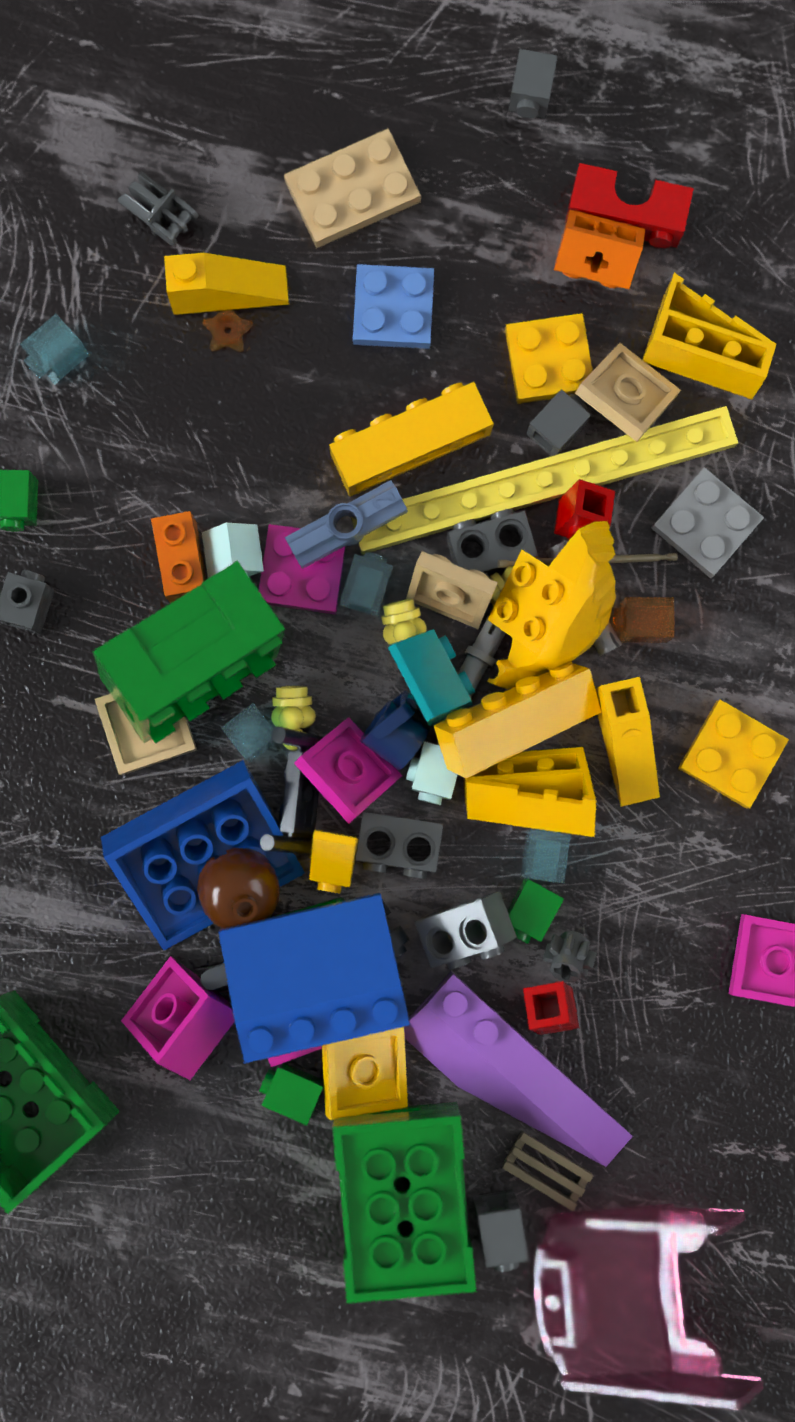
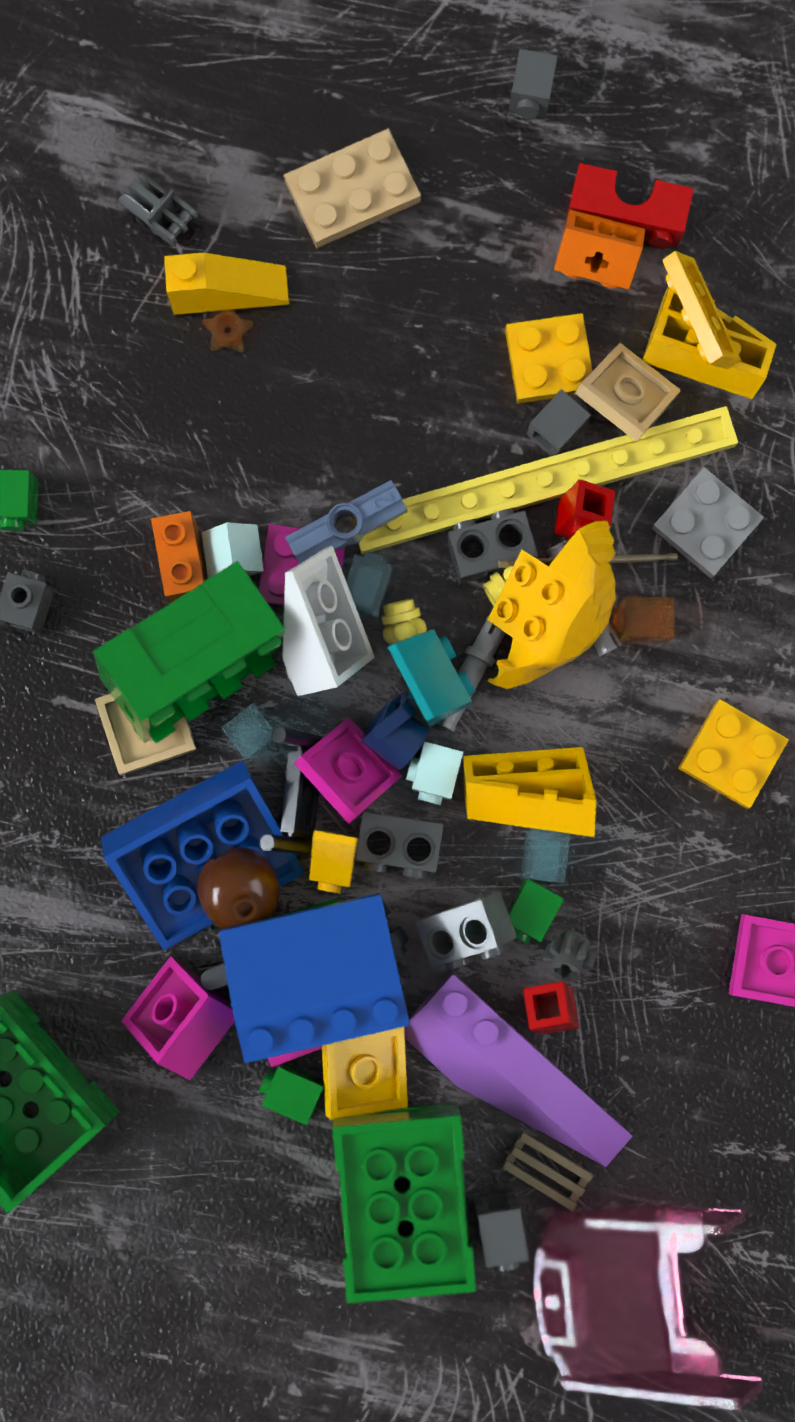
clear light blue brick [20,314,89,385] -> none
light yellow piece [271,686,316,751] -> none
yellow brick [329,382,494,497] -> none
medium blue plate [353,264,434,349] -> none
tan plate [406,551,498,629] -> none
yellow brick [433,661,602,778] -> none
yellow slope [596,677,660,807] -> none
none -> white slope [283,546,375,696]
none -> yellow plate [662,251,741,369]

